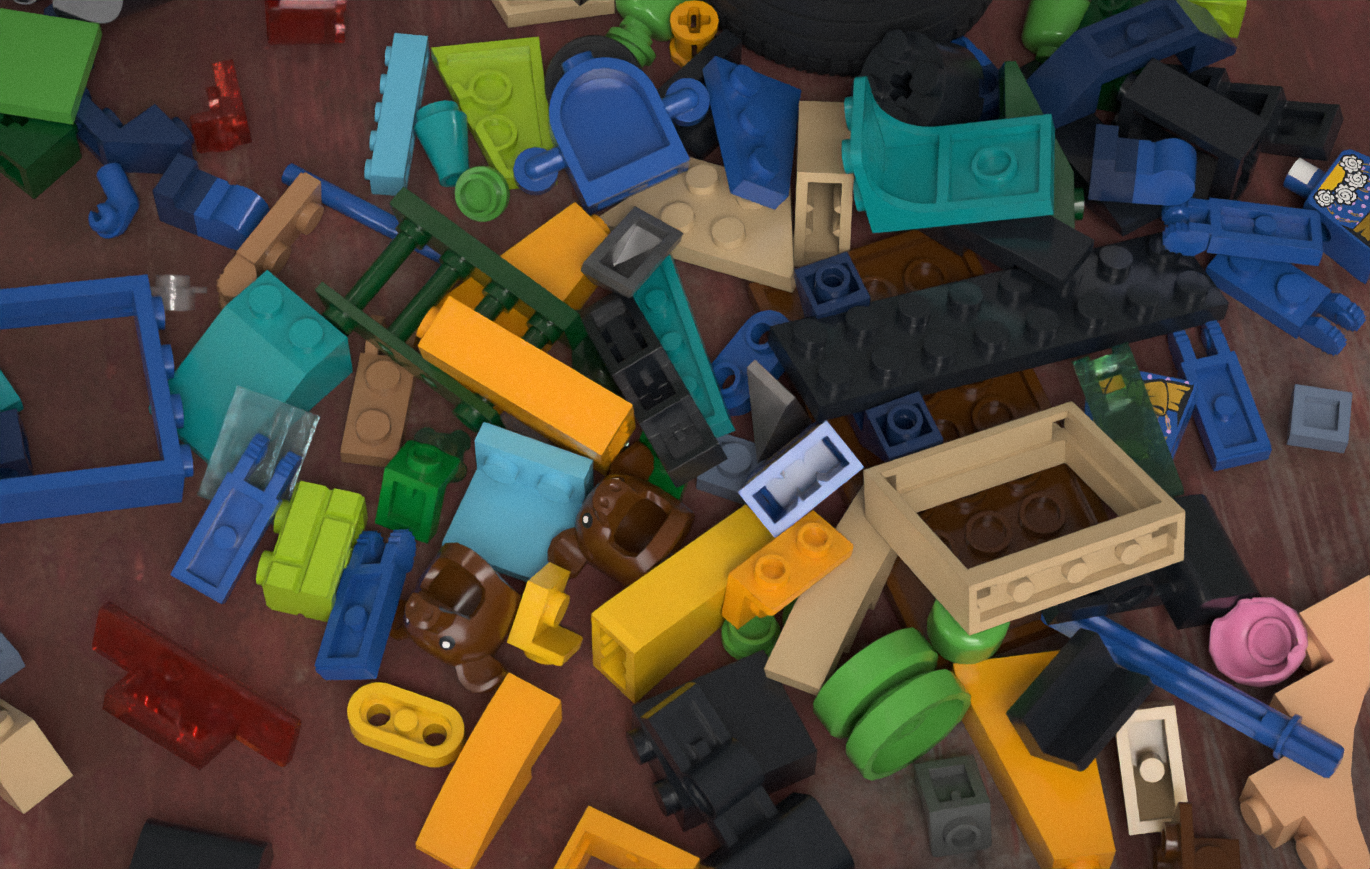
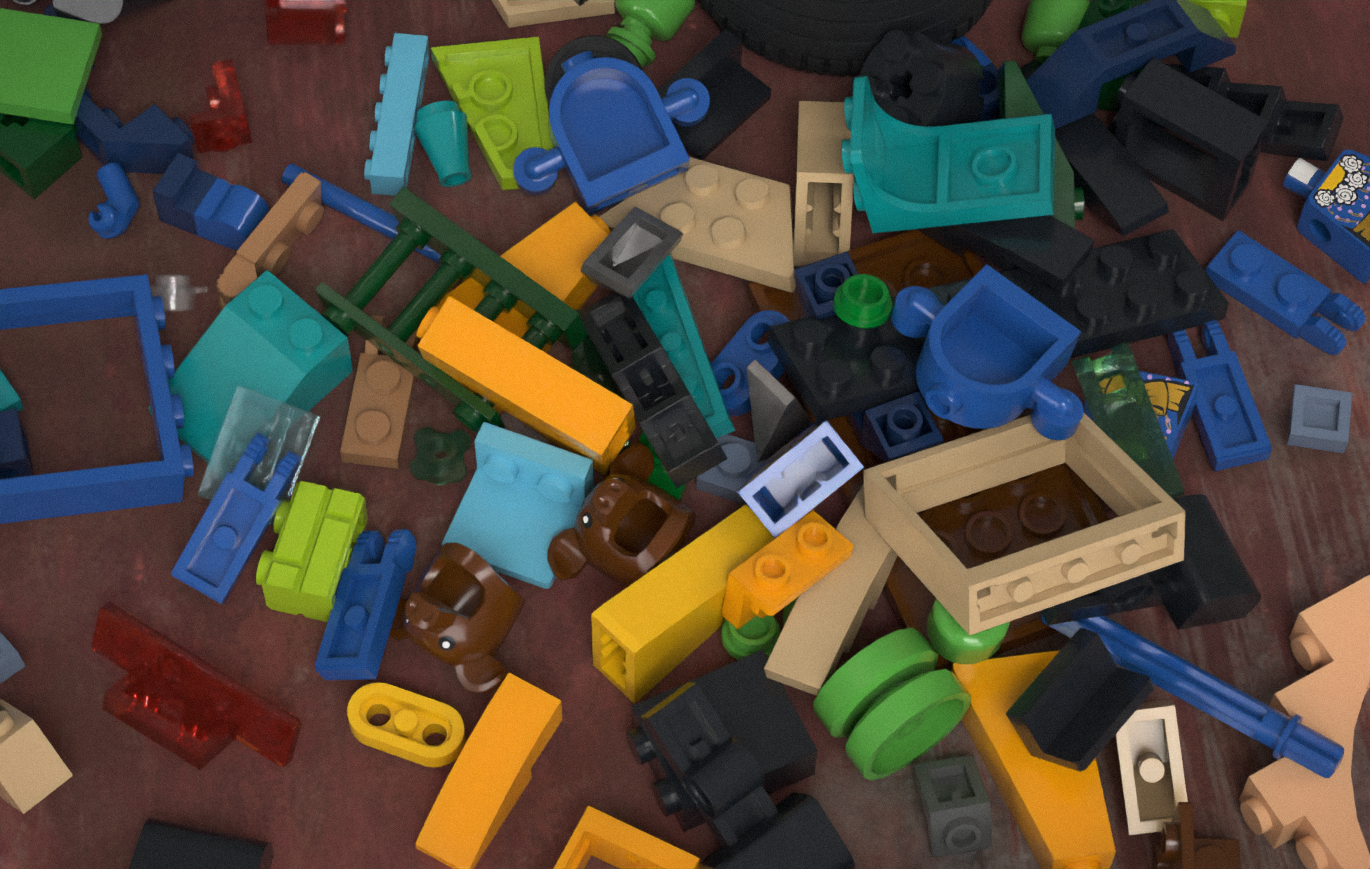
green bracket [375,440,460,544] -> none
bright green plate [455,165,510,222] -> none
yellow bracket [507,562,583,666] -> none
light orange bush [669,0,719,68] -> none
blue wing [702,56,801,210] -> none
leg [1088,124,1197,206] -> none
blue hinge [1161,197,1323,266] -> none
bright pink hair [1208,597,1308,688] -> none
none -> green plate [833,274,892,328]
none -> blue piece [890,264,1084,440]

